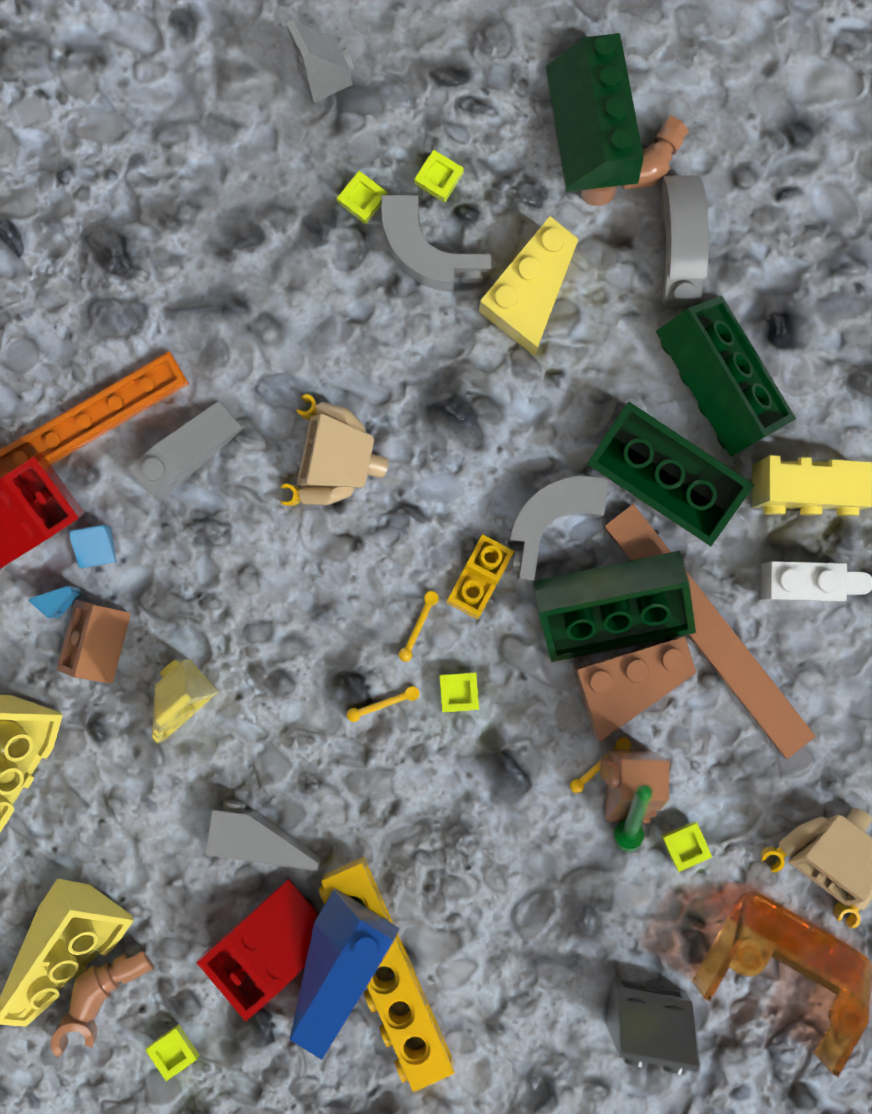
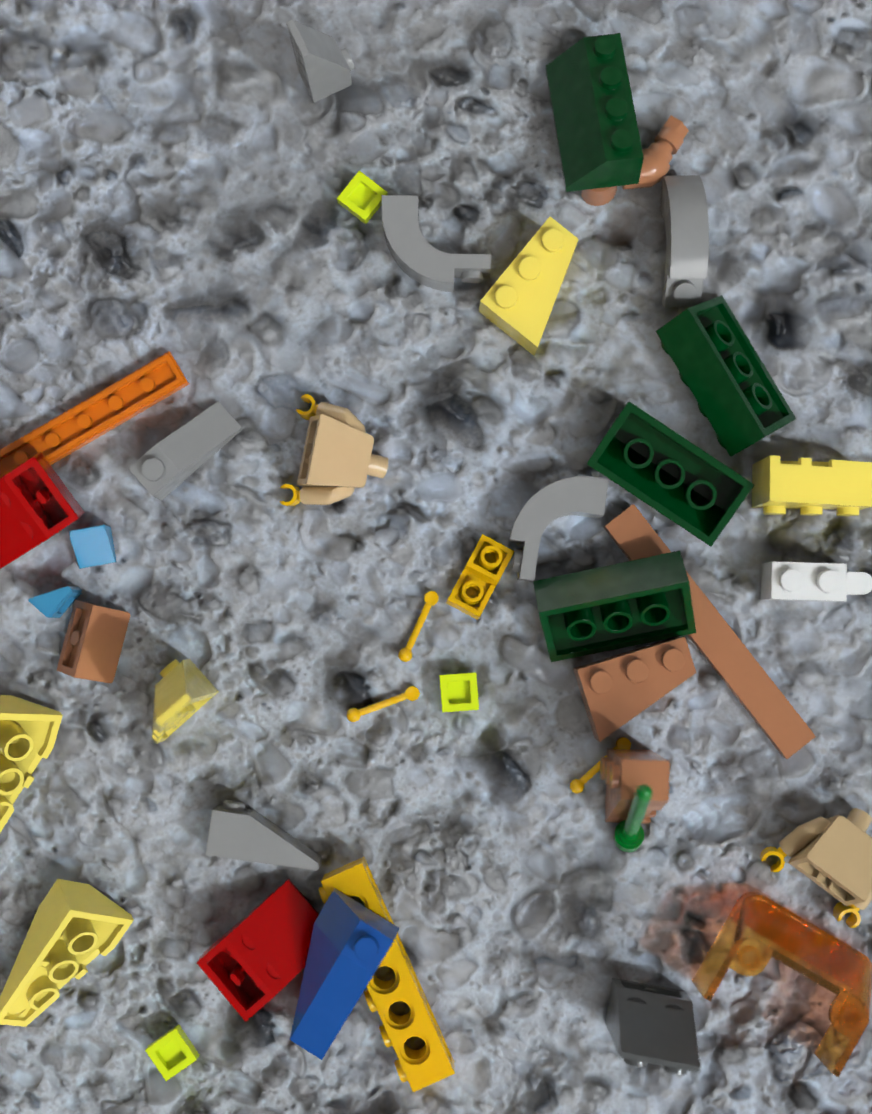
nougat piece [51,951,154,1057] -> none
neon yellow plate [414,149,464,203] -> none
neon yellow plate [661,821,712,872] -> none

